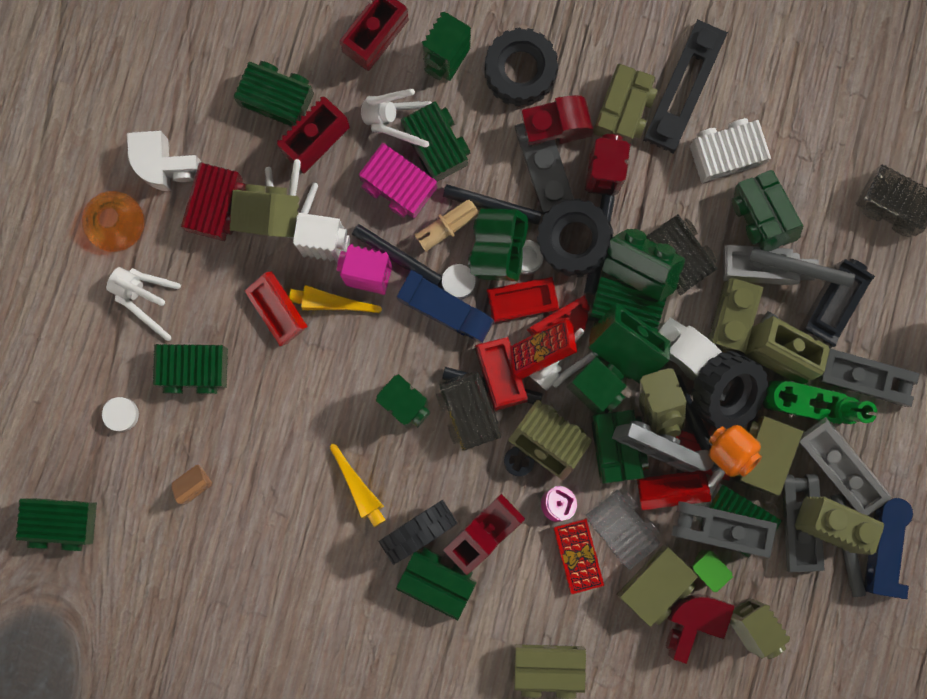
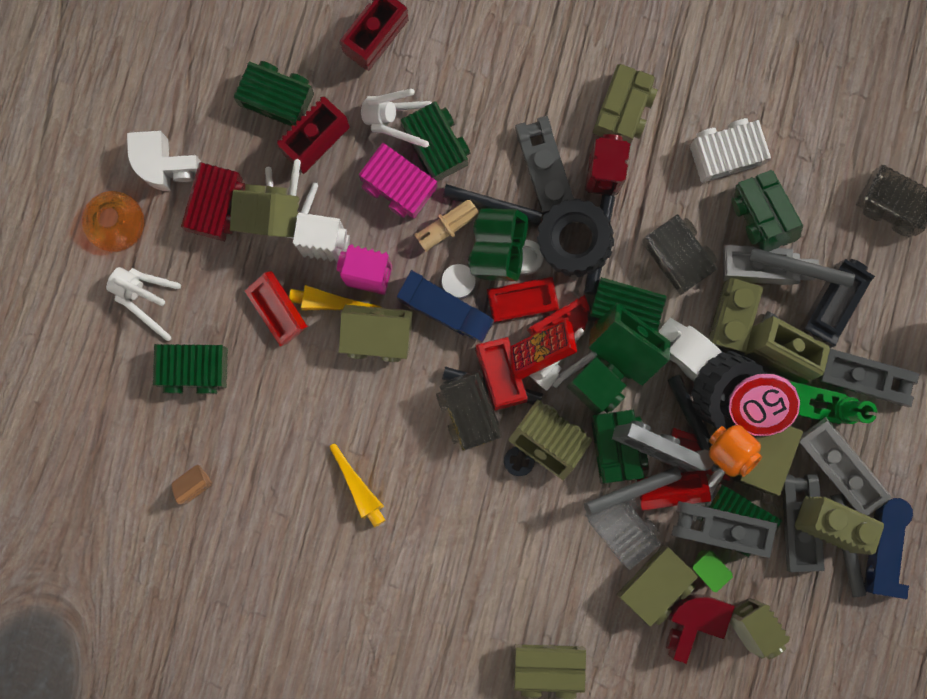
dark green brick [15,498,97,551] -> none
white tile [102,397,139,432] -> none
black bar [352,224,442,286] -> none
dark green brick [376,374,431,428] -> none
black tyre [378,500,457,565] -> none
dark green brick [396,548,477,621] -> none
dark green brick [422,12,471,81] -> none
dark red brick [443,494,525,575] -> none
black tyre [484,28,558,107] -> none
dark red brick [521,95,594,145] -> none
tile [541,486,577,522] -> none
tile [553,518,604,595] -> none
dark green brick [602,229,686,302] -> none
olive brick [639,368,686,437] -> none
black container [643,19,728,154] -> none
none -> olive brick [339,304,413,362]
none -> dark grey bar [584,467,682,516]
none -> piece [729,374,800,436]

